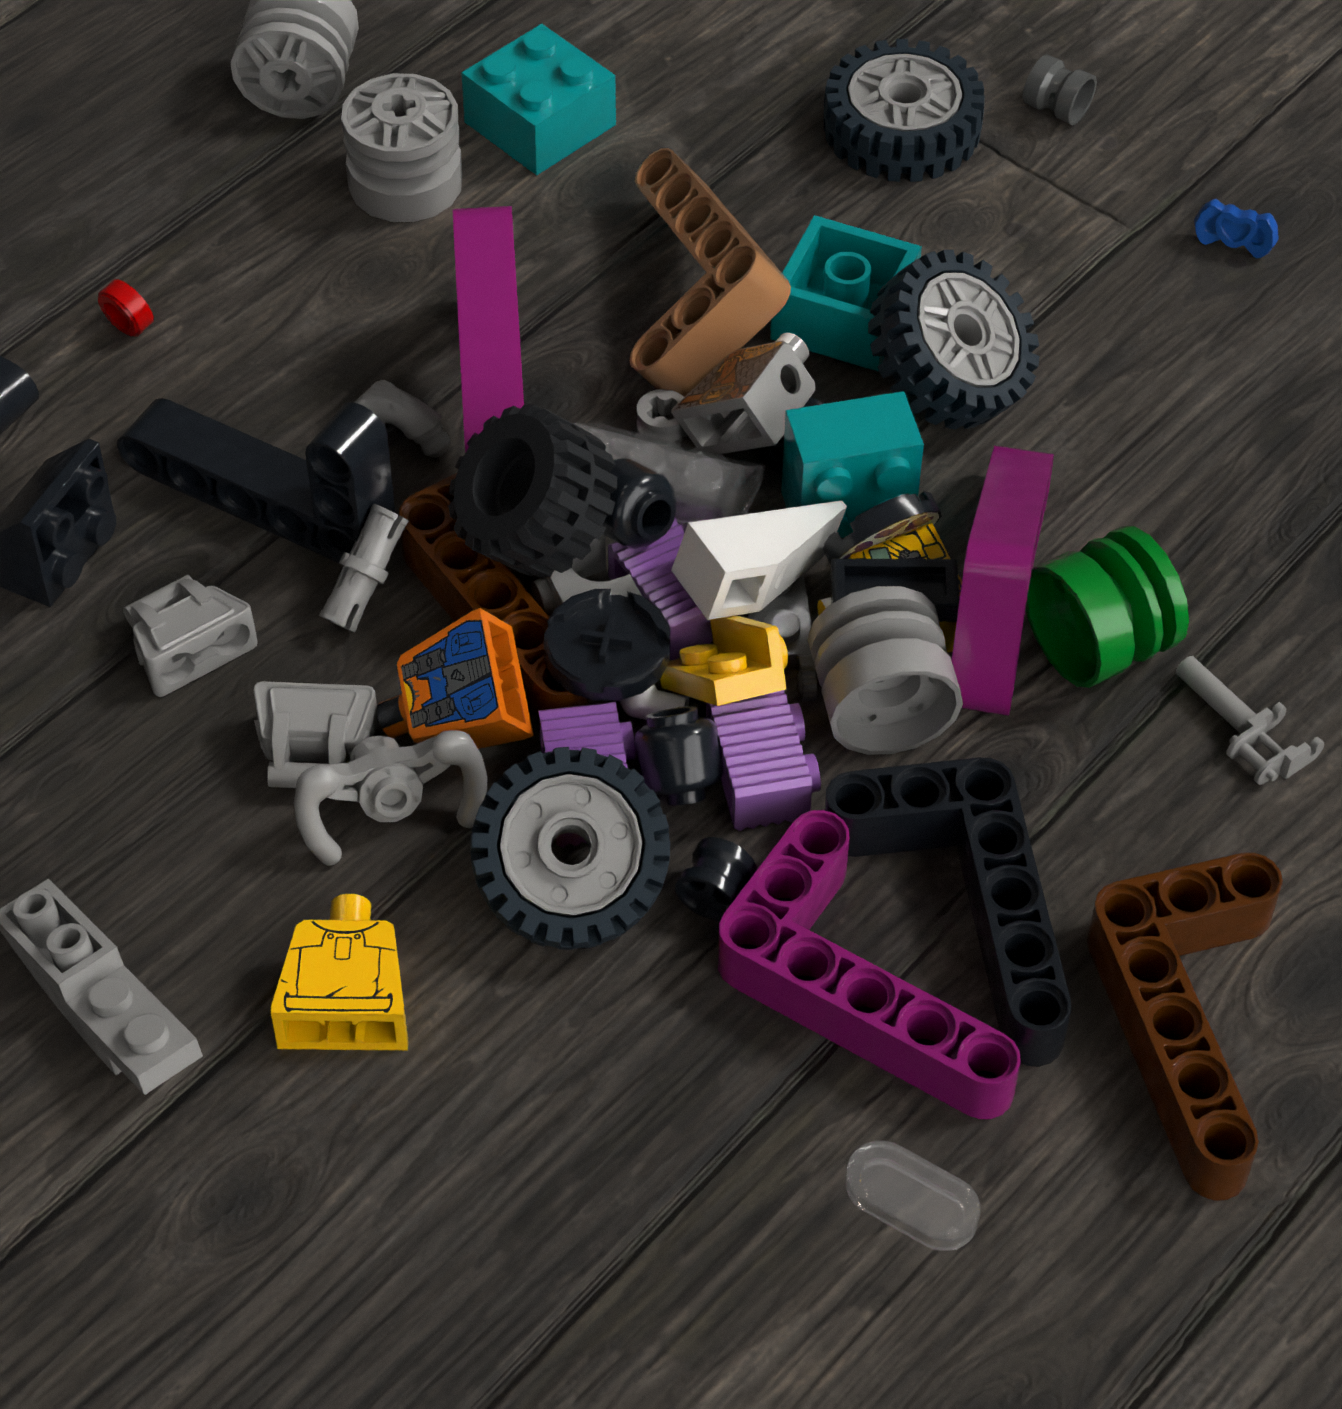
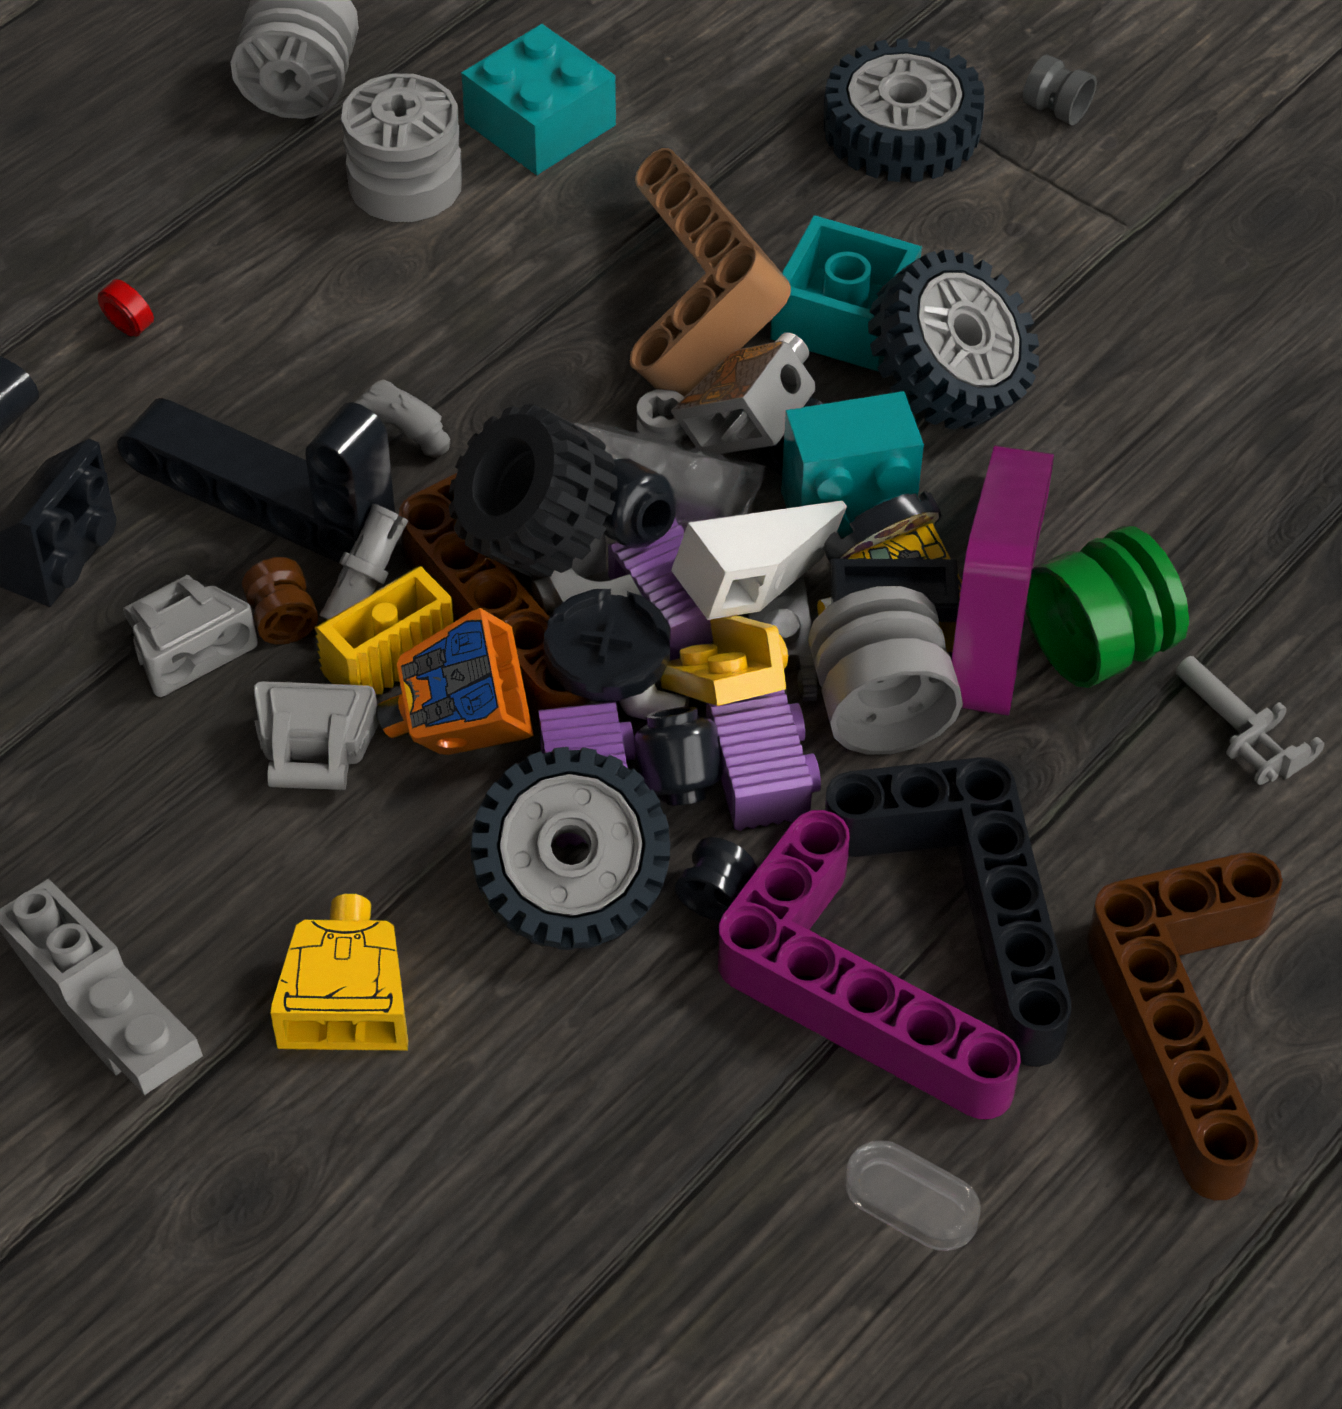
light grey piece [294,730,488,866] -> none
magenta beam [452,206,524,453] -> none
blue piece [1194,199,1279,258] -> none
none -> reddish brown wheel [242,557,318,644]
none -> yellow brick [315,566,453,695]

